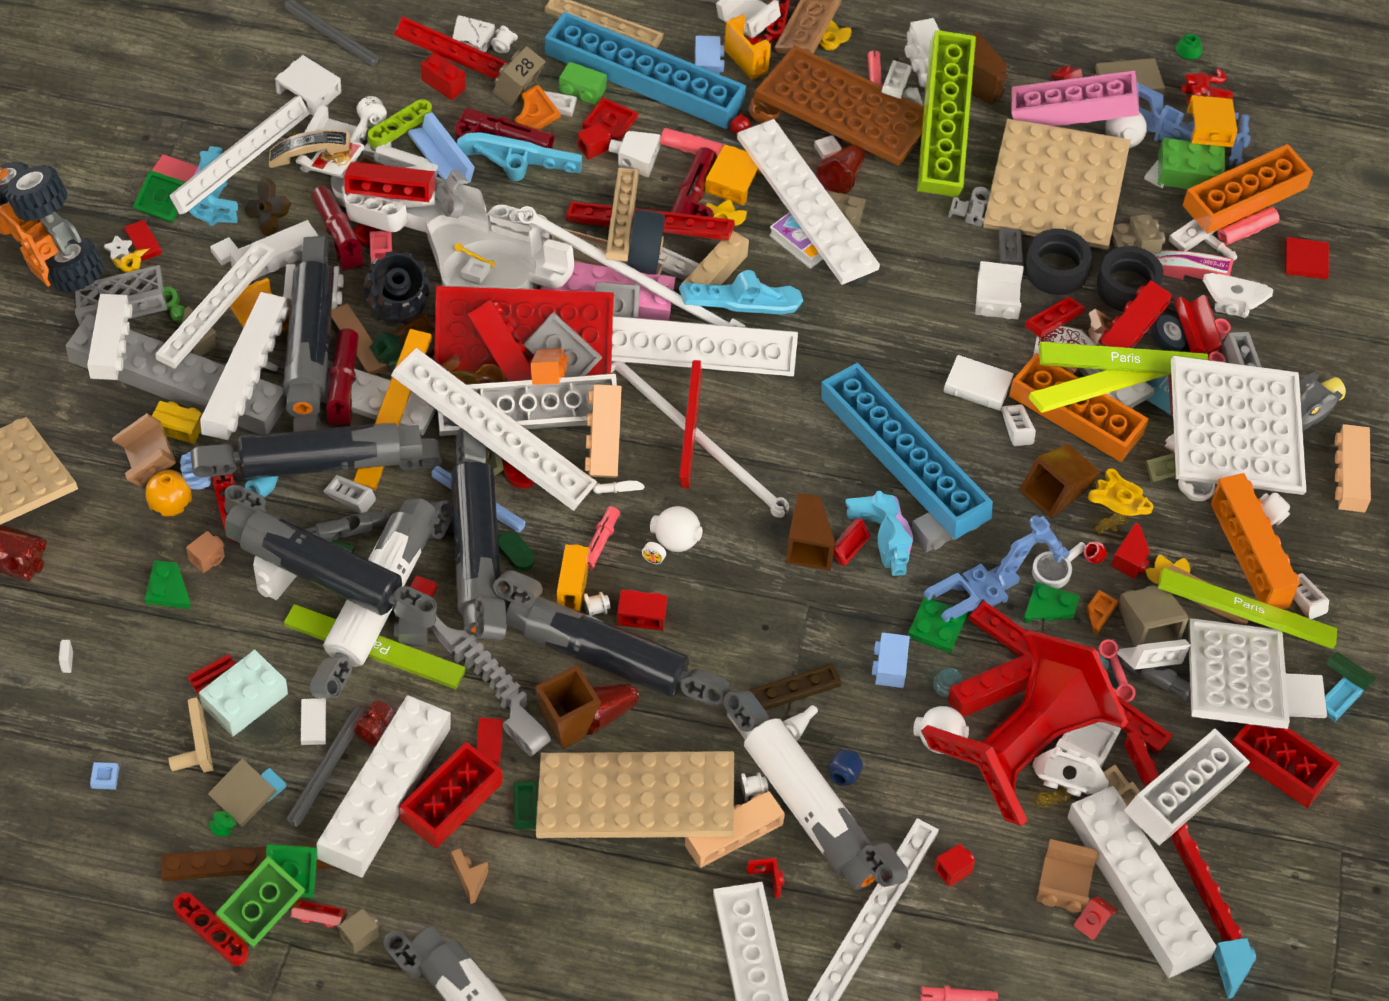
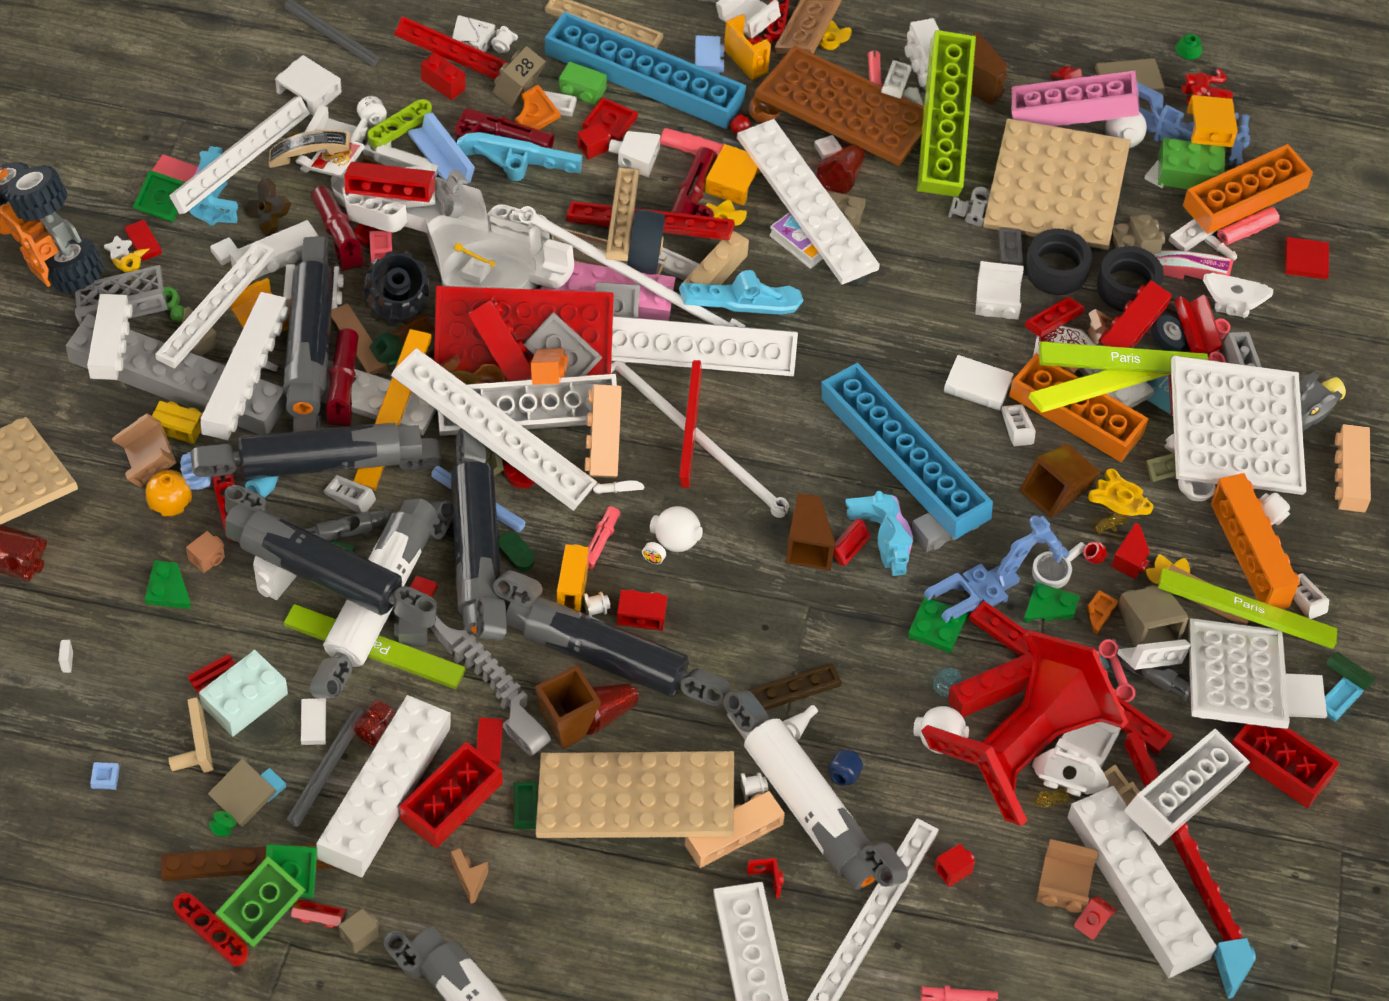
light blue brick [872,633,910,688] -> none

